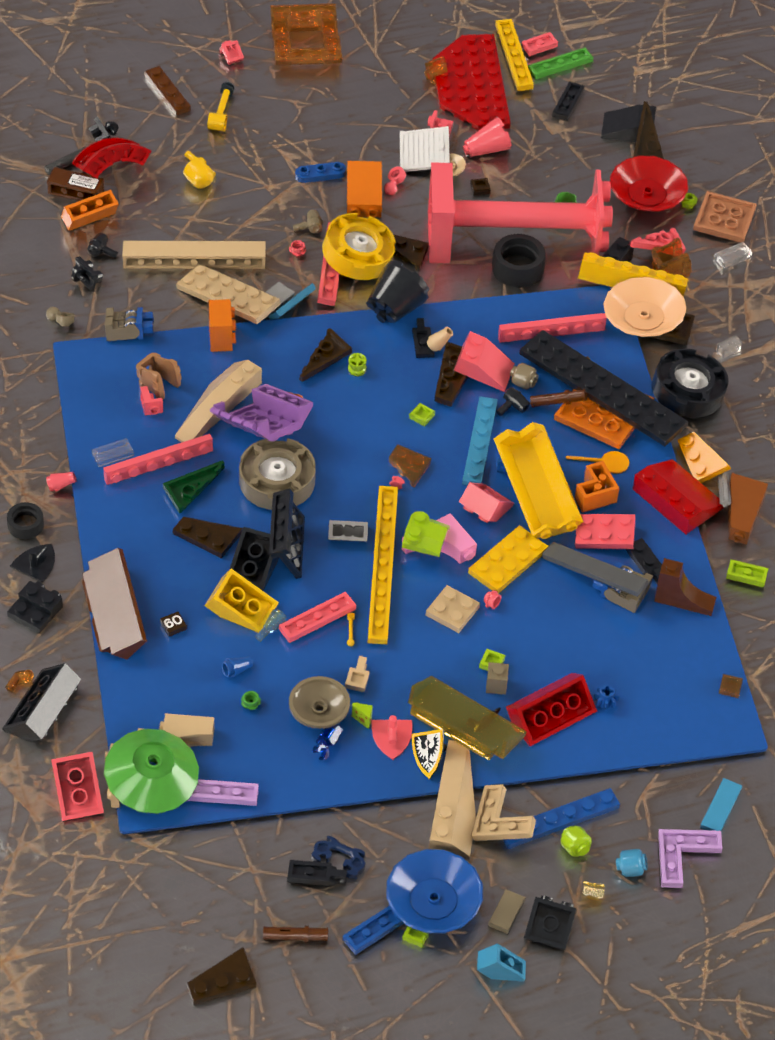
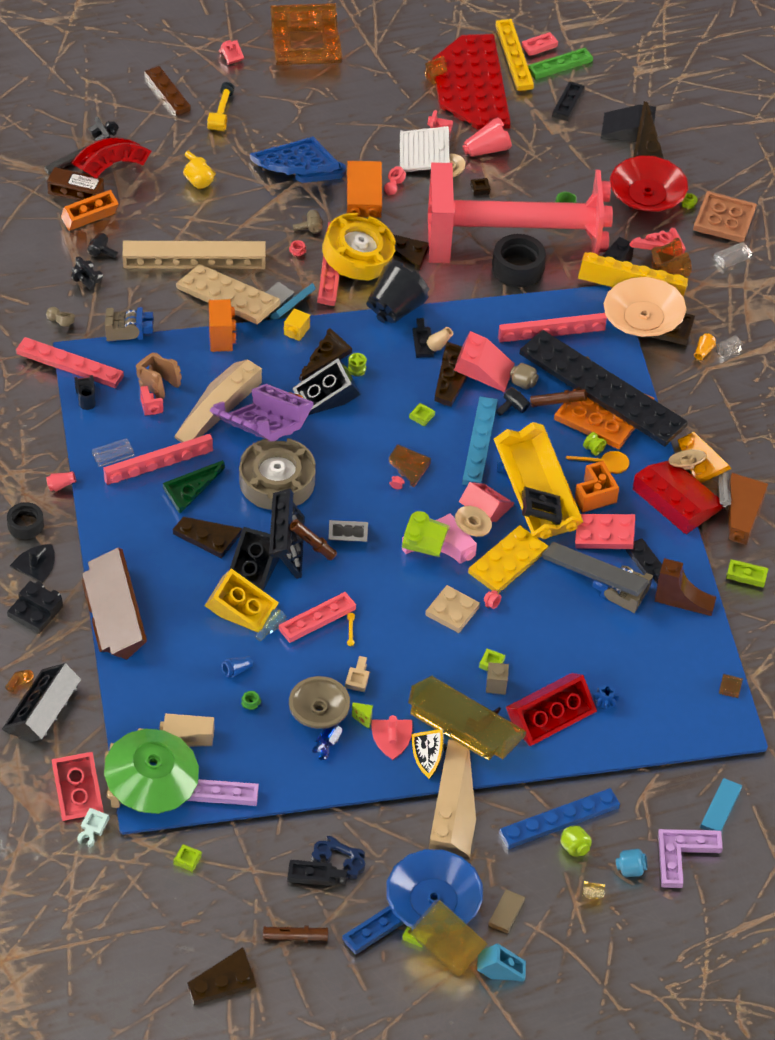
dark brown tile [160,611,187,637] -> none
yellow plate [368,486,398,644] -> none
tan plate [472,784,536,841] -> none
black plate [524,895,577,951] -> none
black piece [652,349,729,419] -> none
none -> coral plate [16,337,124,389]
none -> black piece [74,375,96,410]
none -> light aqua plate [78,808,110,848]
none -> lime tile [173,844,202,872]
none -> blue plate [250,137,339,175]
none -> yellow brick [284,308,310,341]
none -> reddish brown pin [290,519,337,560]
none -> black slope [292,358,361,415]
none -> clear yellow brick [407,900,487,977]
none -> tan dish [455,506,492,537]
none -> black plate [522,487,562,525]
none -> lime wheel [583,432,607,456]
none -> tan dish [669,450,706,470]
none -> light orange cone [694,333,716,361]

